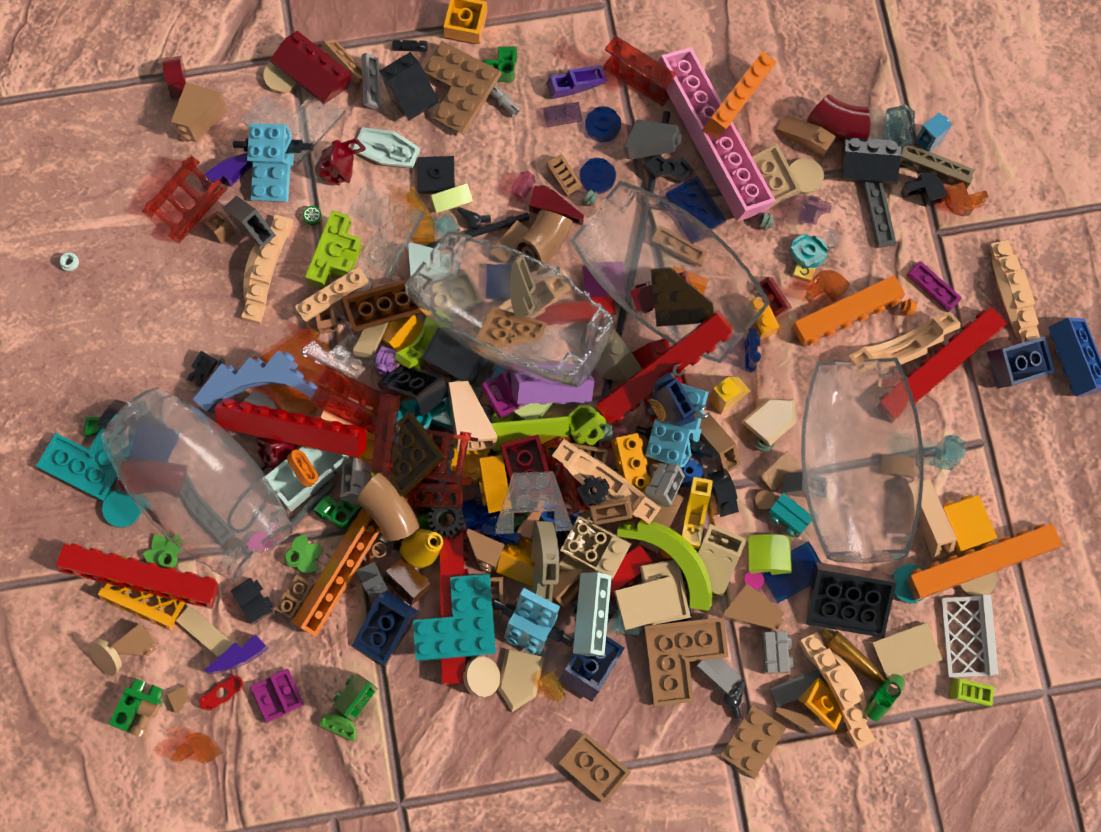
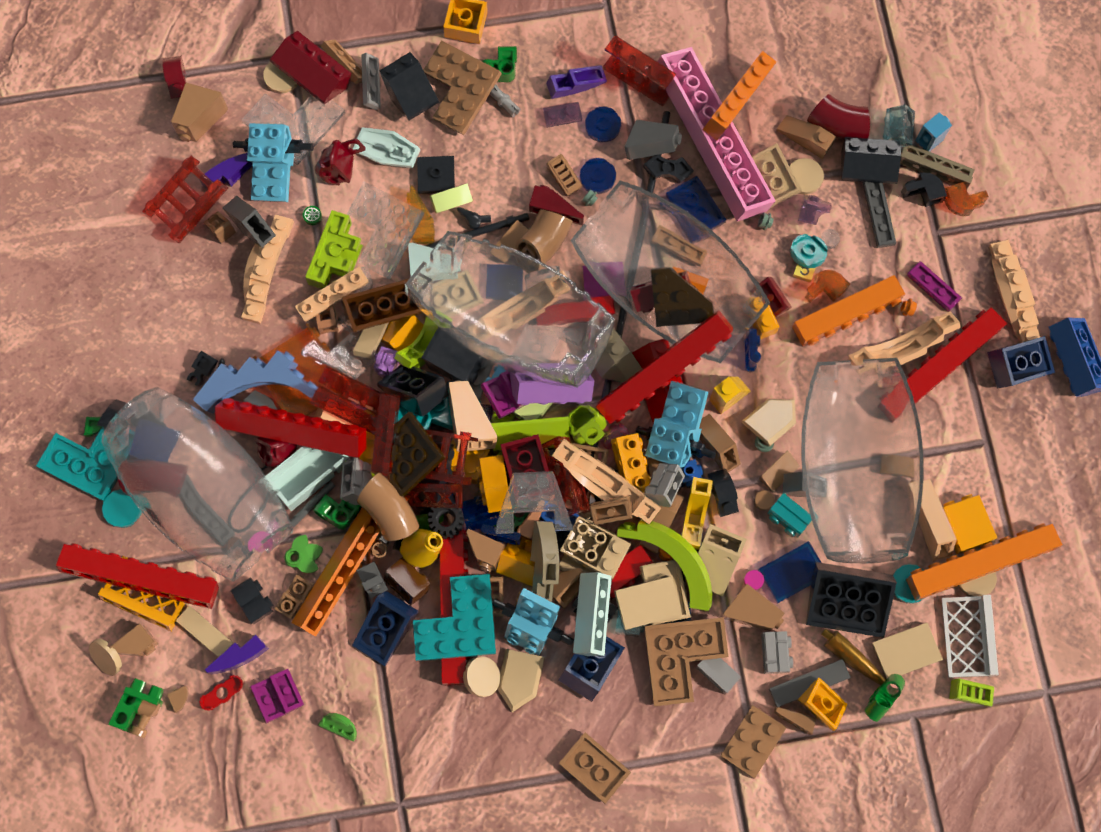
light aqua plate [59,253,79,271] -> none
bright green plate [143,534,182,569] -> none
clear orange brick [172,733,223,764] -> none
orange plate [287,449,318,487] -> none
green slope [332,673,378,721] -> none
black axle [392,40,428,52] -> none
clear light blue plate [434,214,460,239] -> none
medium nougat plate [475,307,547,350] -> none
dark tan slope [509,254,536,318] -> none
clear pink brick [511,171,536,200] -> none
clear yellow cone [538,671,566,702] -> none
black brick [577,475,610,506] -> none
sand green plate [594,424,613,441] -> none
dark blue torso [648,363,709,426] -> none
black animal [723,680,745,719] -> none
lime slope [748,534,792,575] -> none
light nougat piece [798,632,875,750] -> none
clear light blue brick [932,435,966,471] -> none

